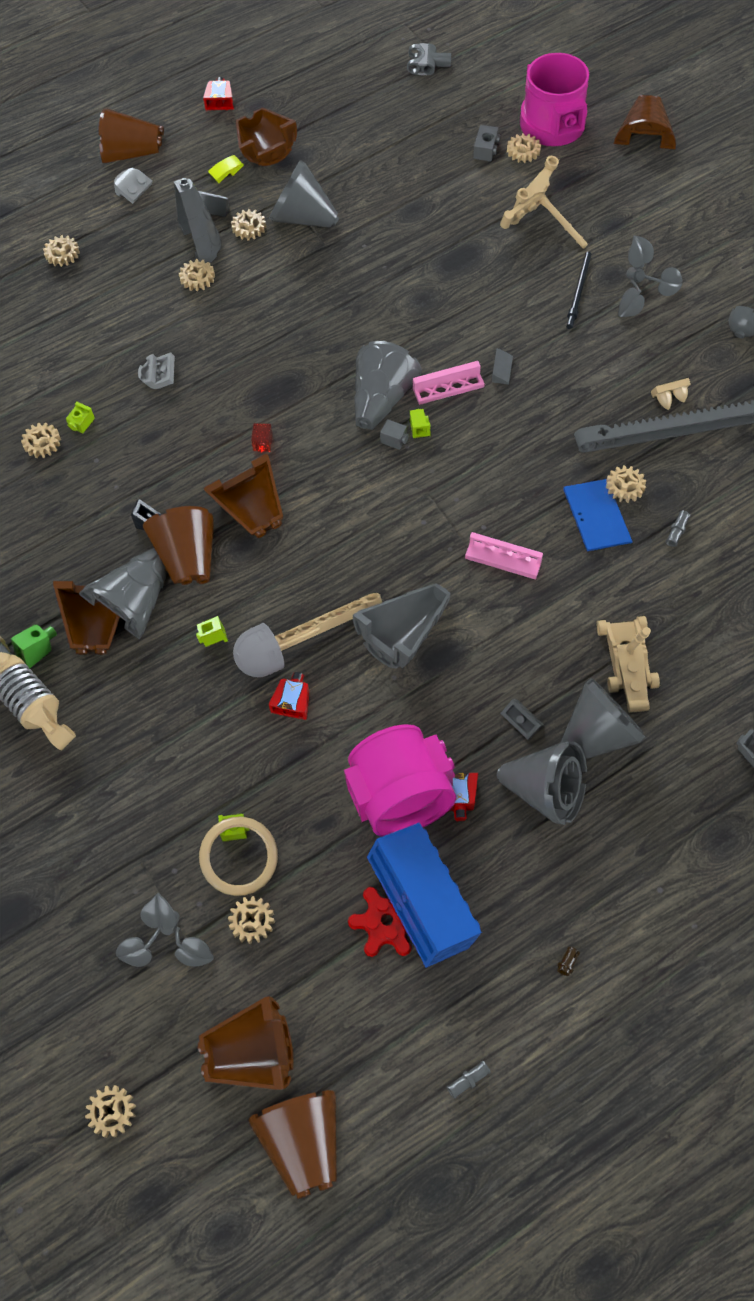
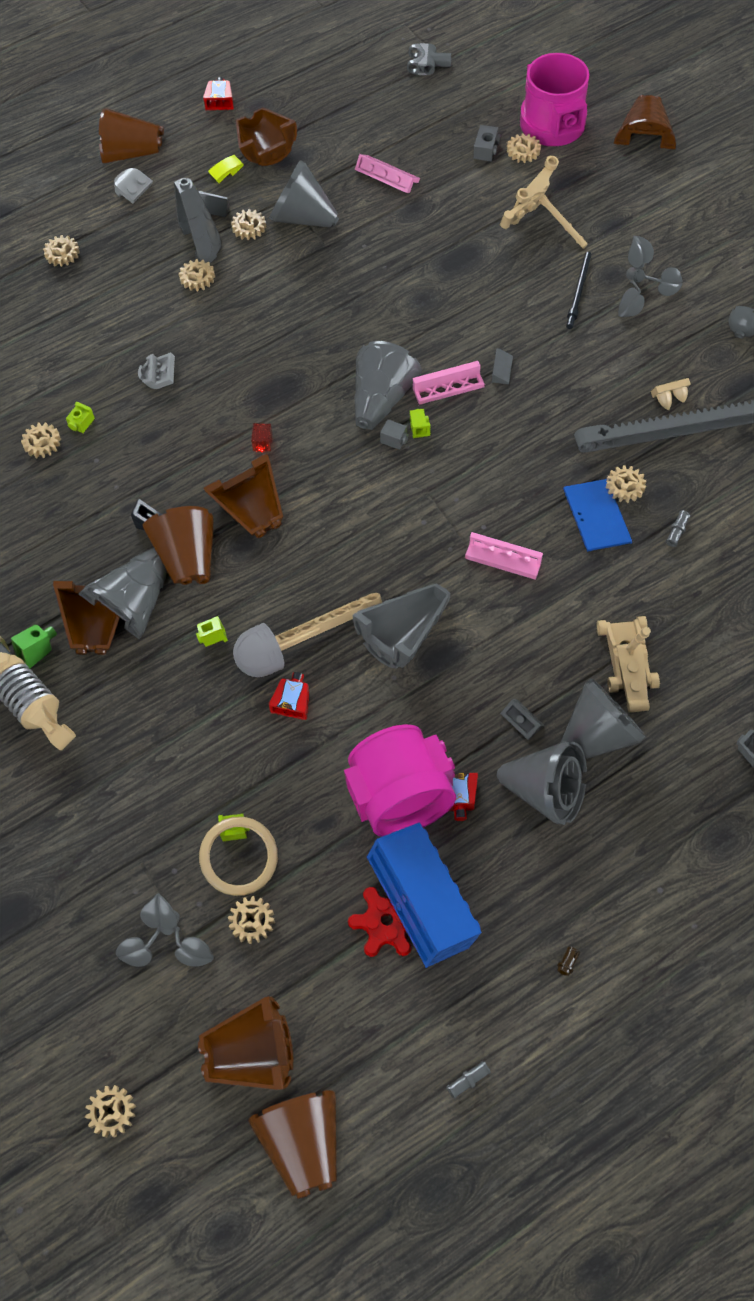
none -> bright pink fence [355,154,420,193]

